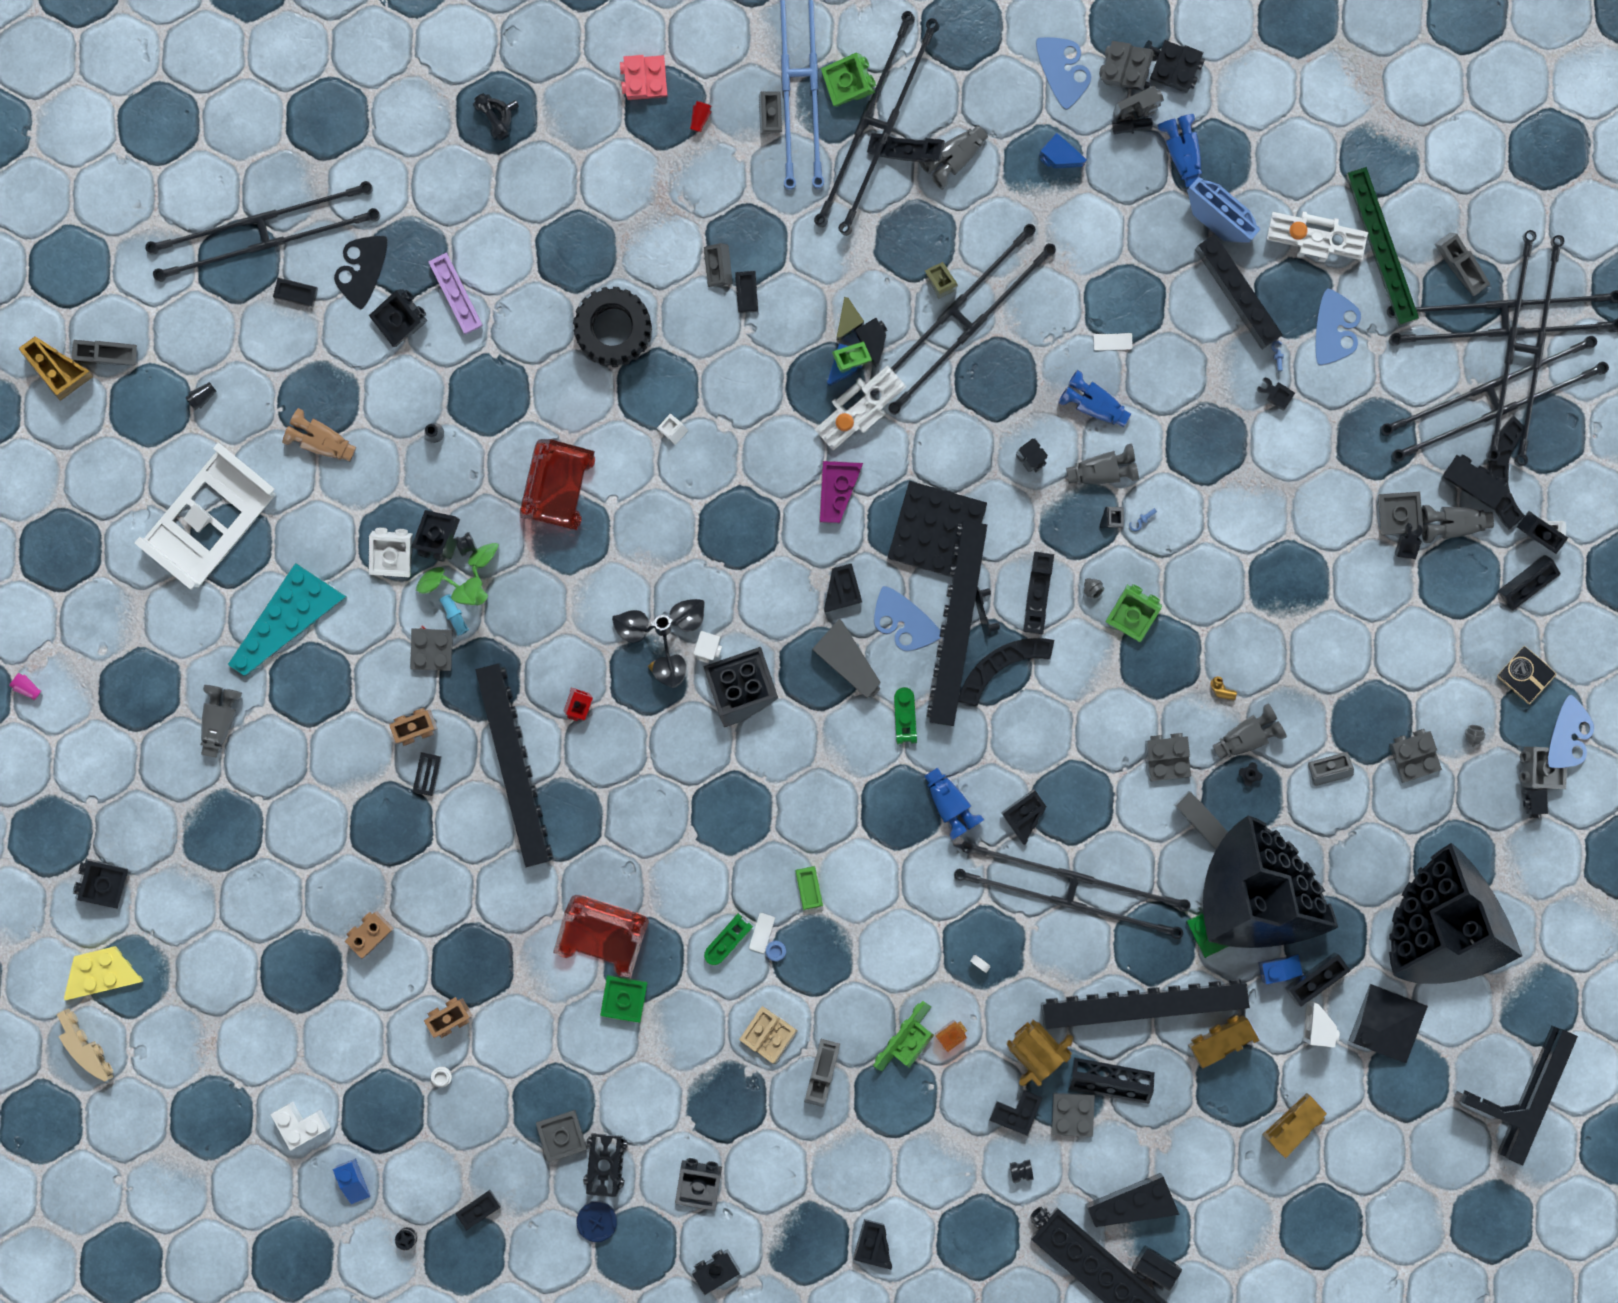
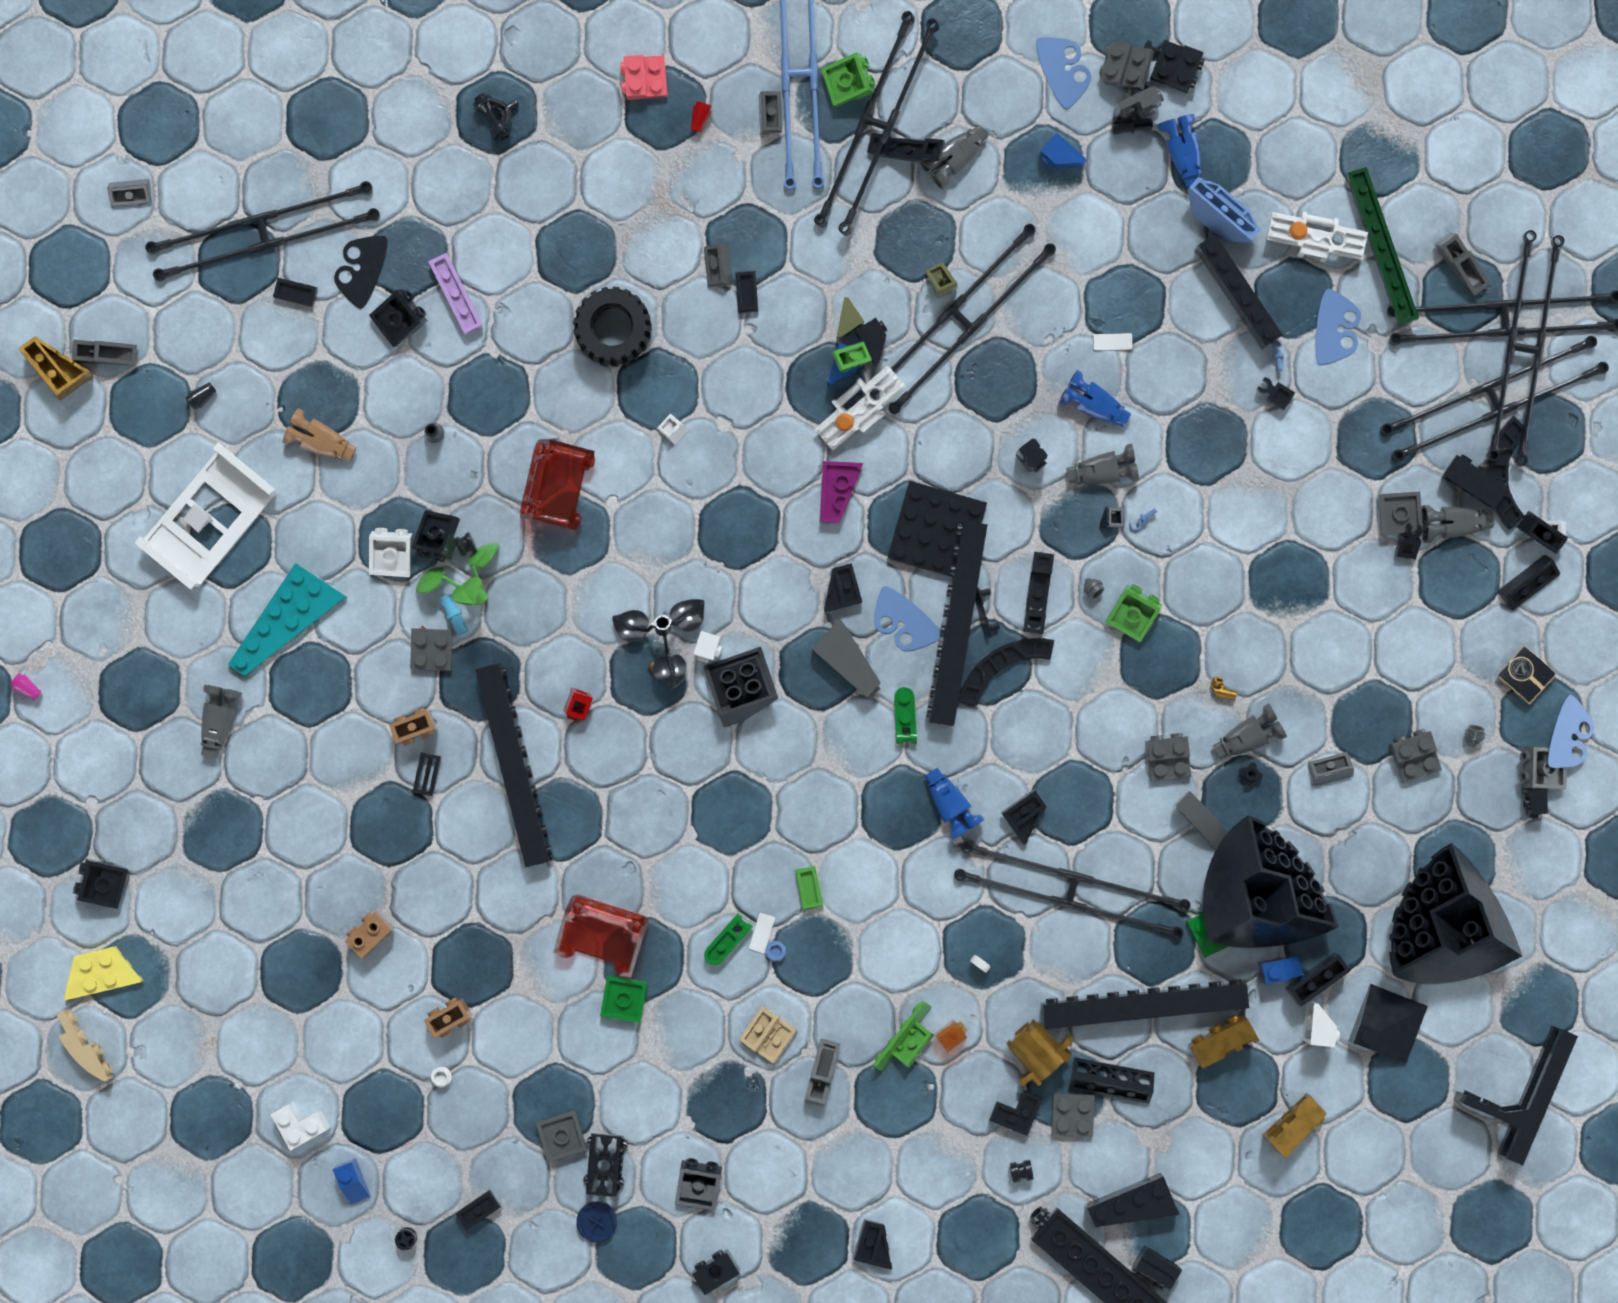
none -> dark grey slope [107,179,152,207]

